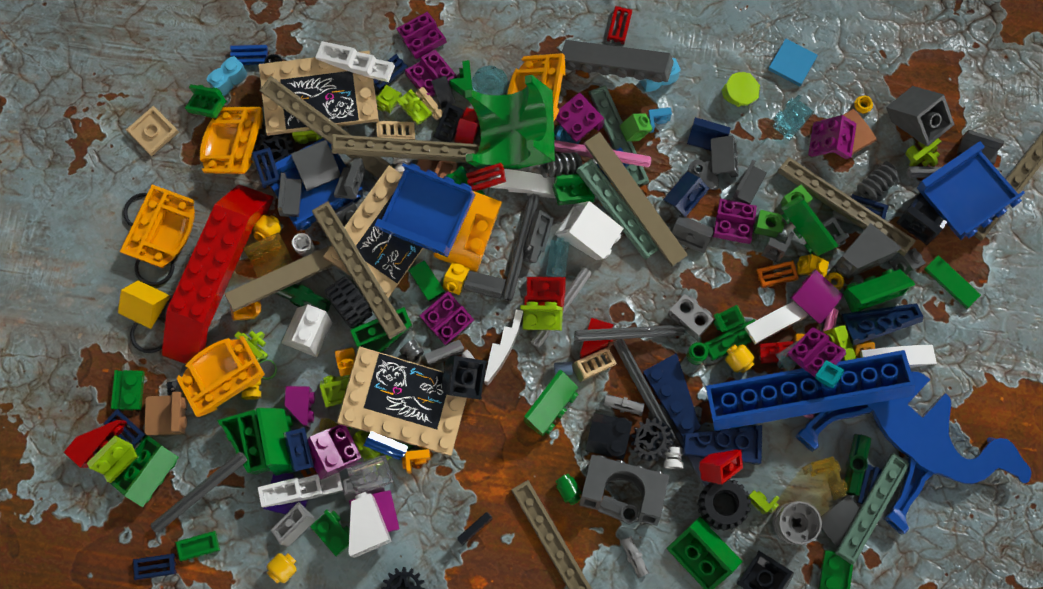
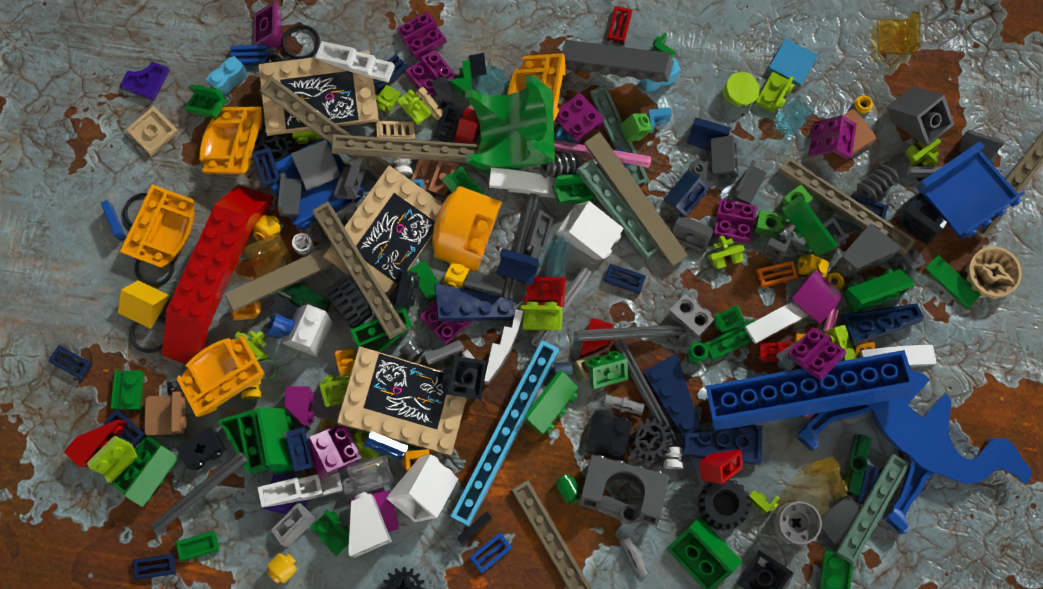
blue panel [375,163,475,257] -> none
red tile [466,163,506,192] -> none
yellow head [725,344,754,374] -> none
teal tile [815,360,844,388] -> none
none -> dark blue tile [48,345,93,381]
none -> blue tile [101,200,126,241]
none -> dark purple tile [120,61,170,101]
none -> black brick [176,427,227,471]
none -> magenta slope [253,1,282,48]
none -> blue piece [264,314,294,339]
none -> black tyre [282,24,320,60]
none -> white slope [386,455,458,522]
none -> black slope [393,269,420,310]
none -> dark blue wing [434,283,515,321]
none -> medium azure brick [451,340,559,527]
none -> black sticker [469,53,487,77]
none -> blue tile [469,532,513,574]
none -> dark blue panel [496,248,540,286]
none -> green bracket [584,351,628,389]
none -> dark blue tile [604,263,646,295]
none -> green bracket [652,32,676,58]
none -> lime hips [707,236,745,269]
none -> lime bracket [755,72,794,114]
none -> clear yellow bracket [877,12,921,55]
none -> tan gear [965,246,1022,300]

